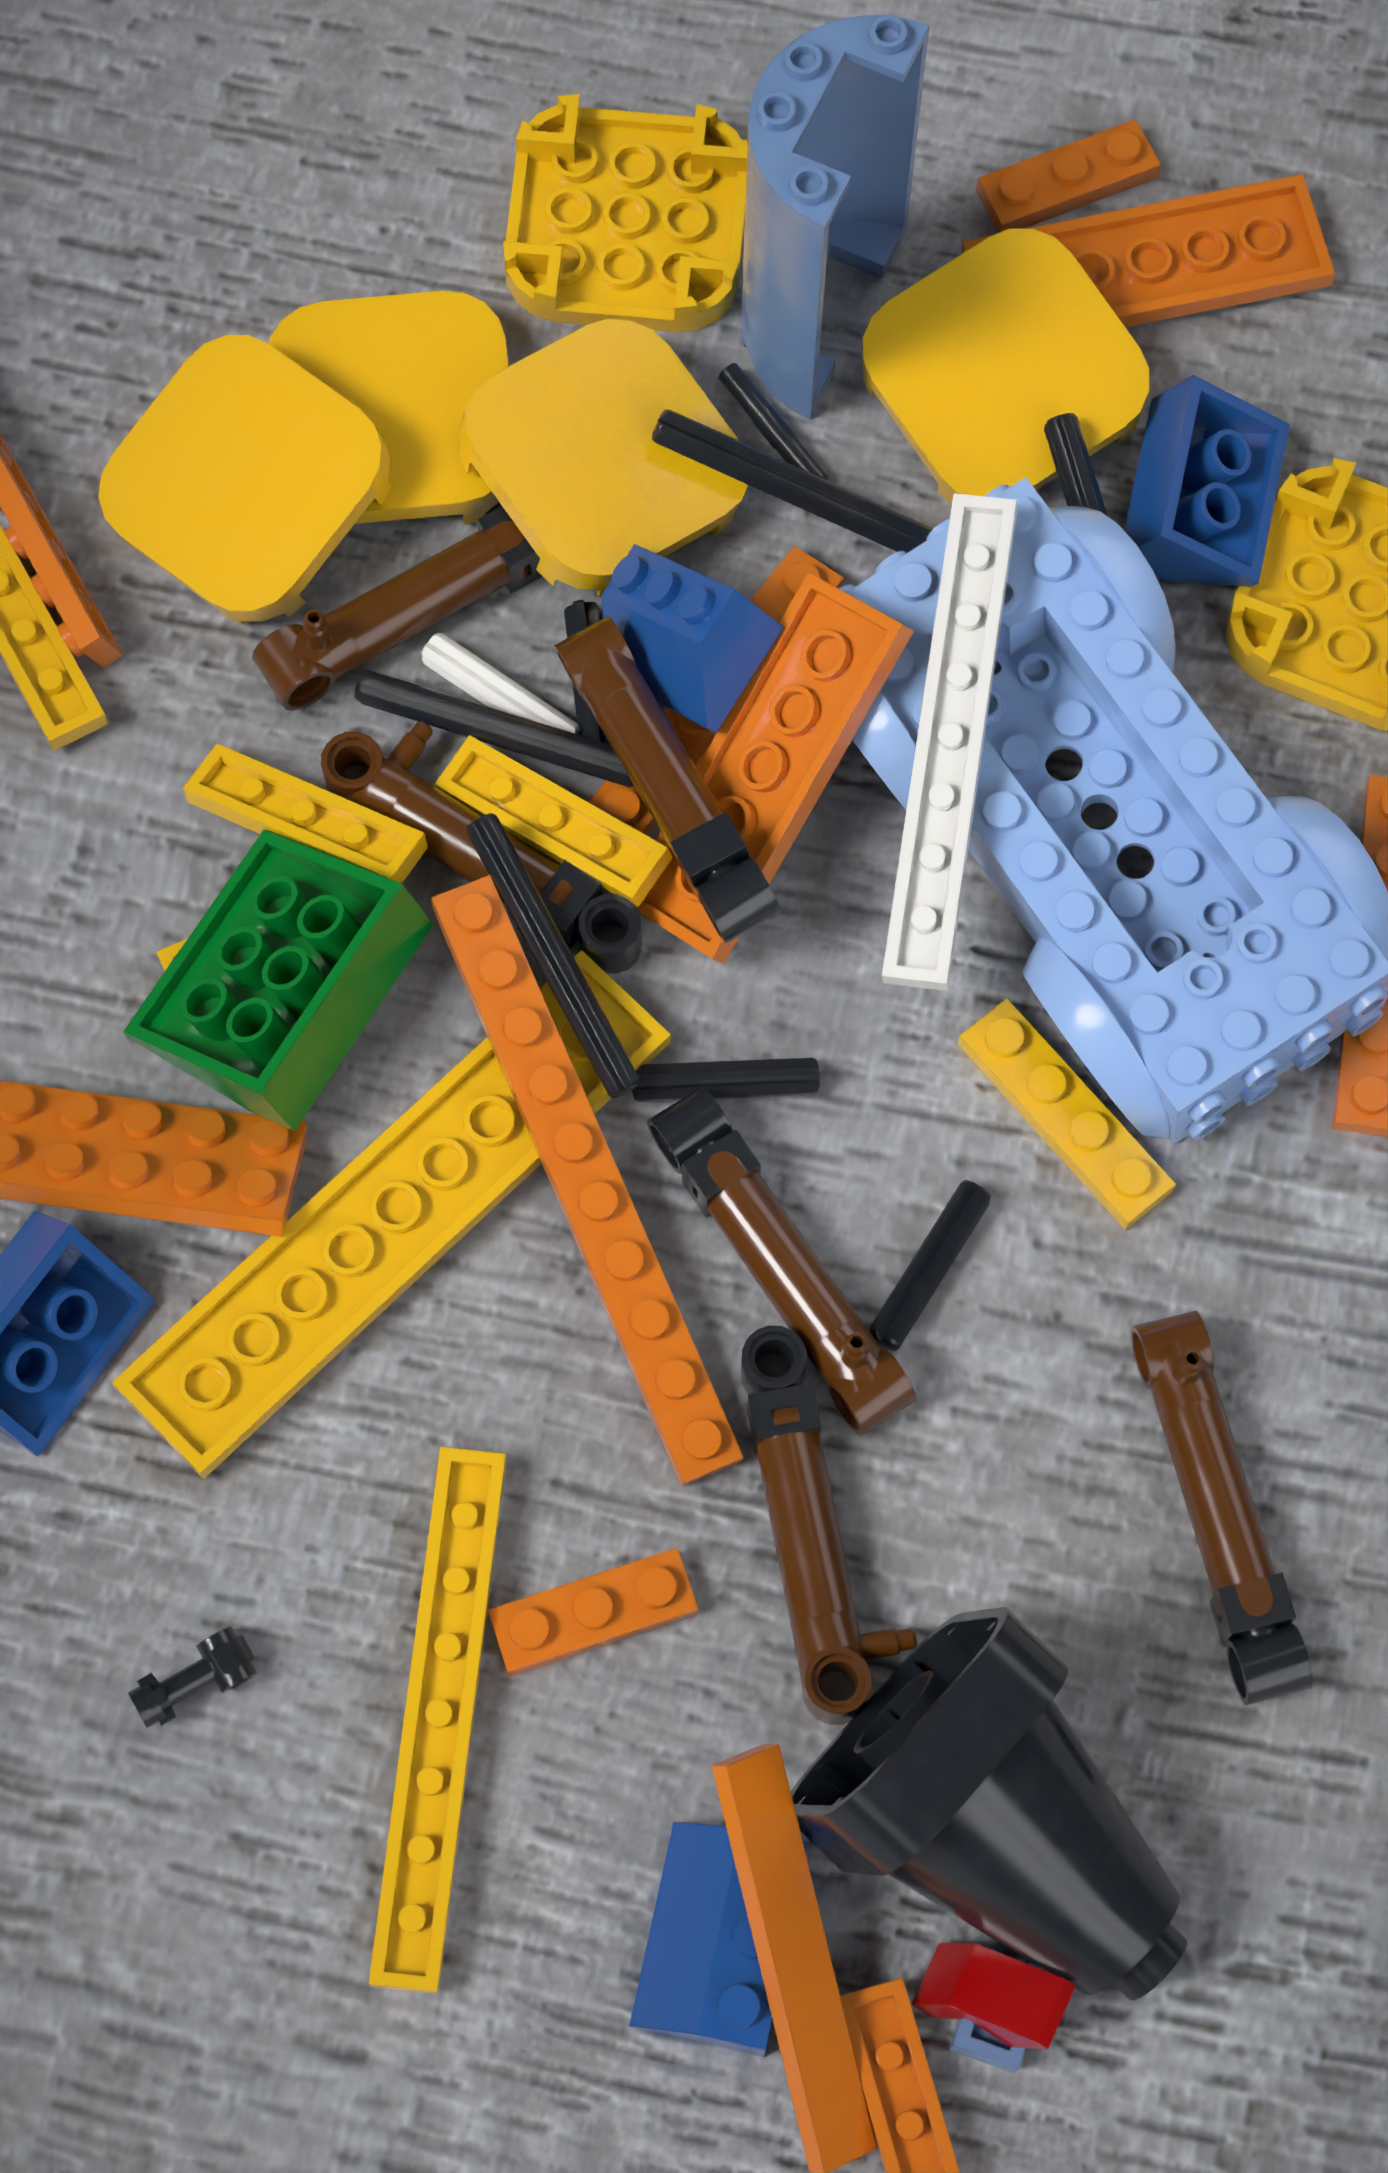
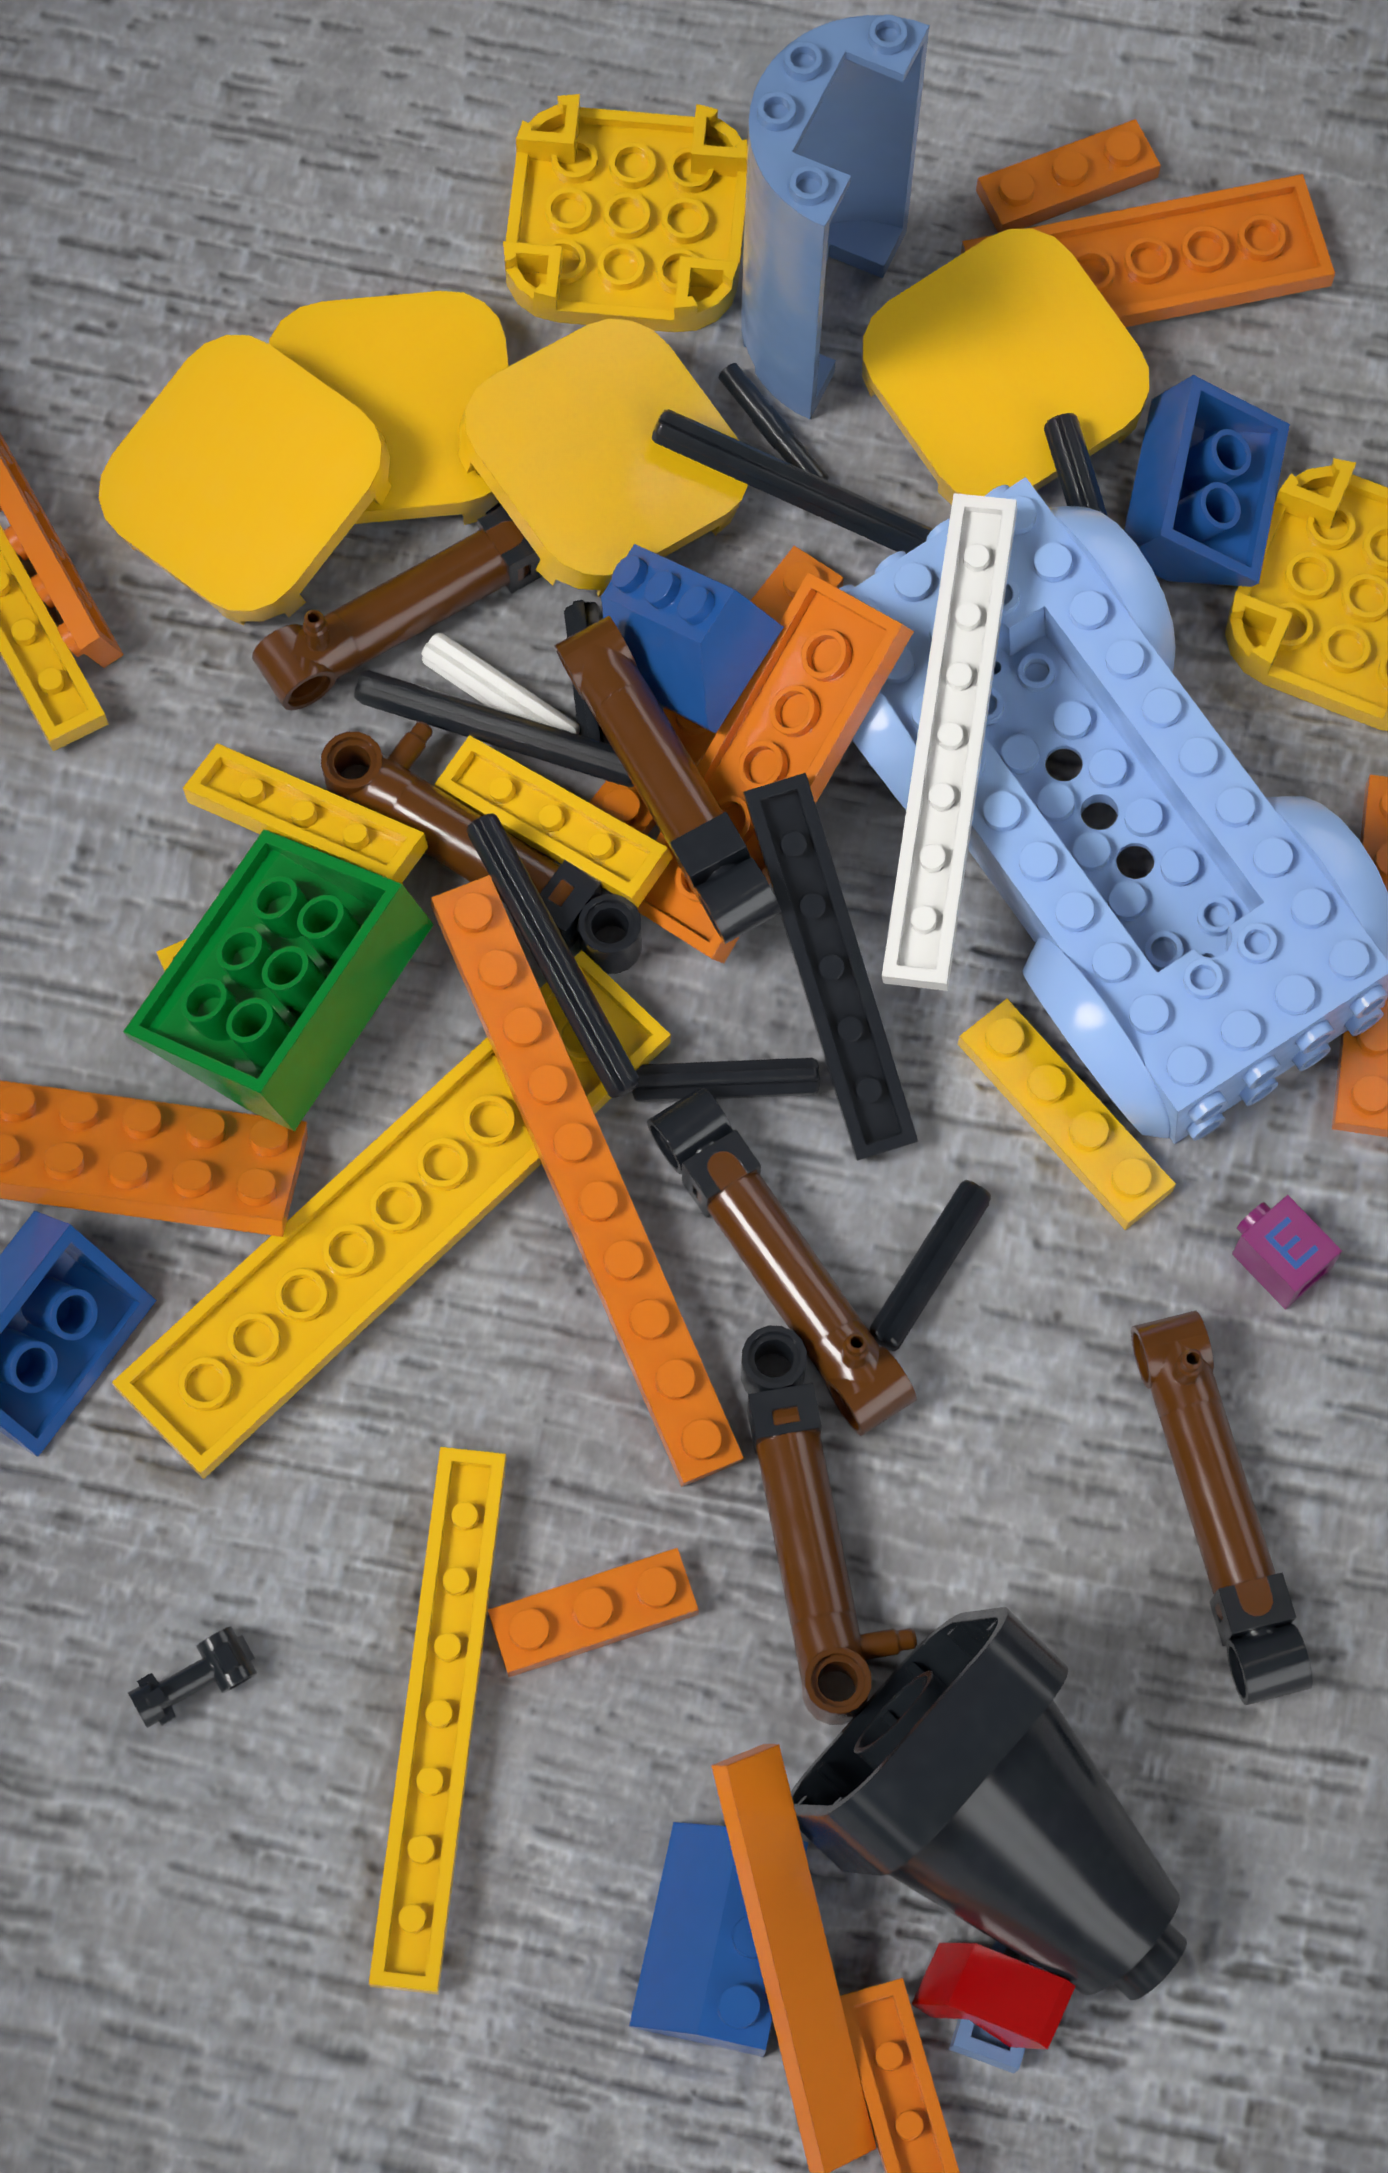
none -> black plate [743,773,918,1161]
none -> magenta brick [1232,1195,1342,1310]

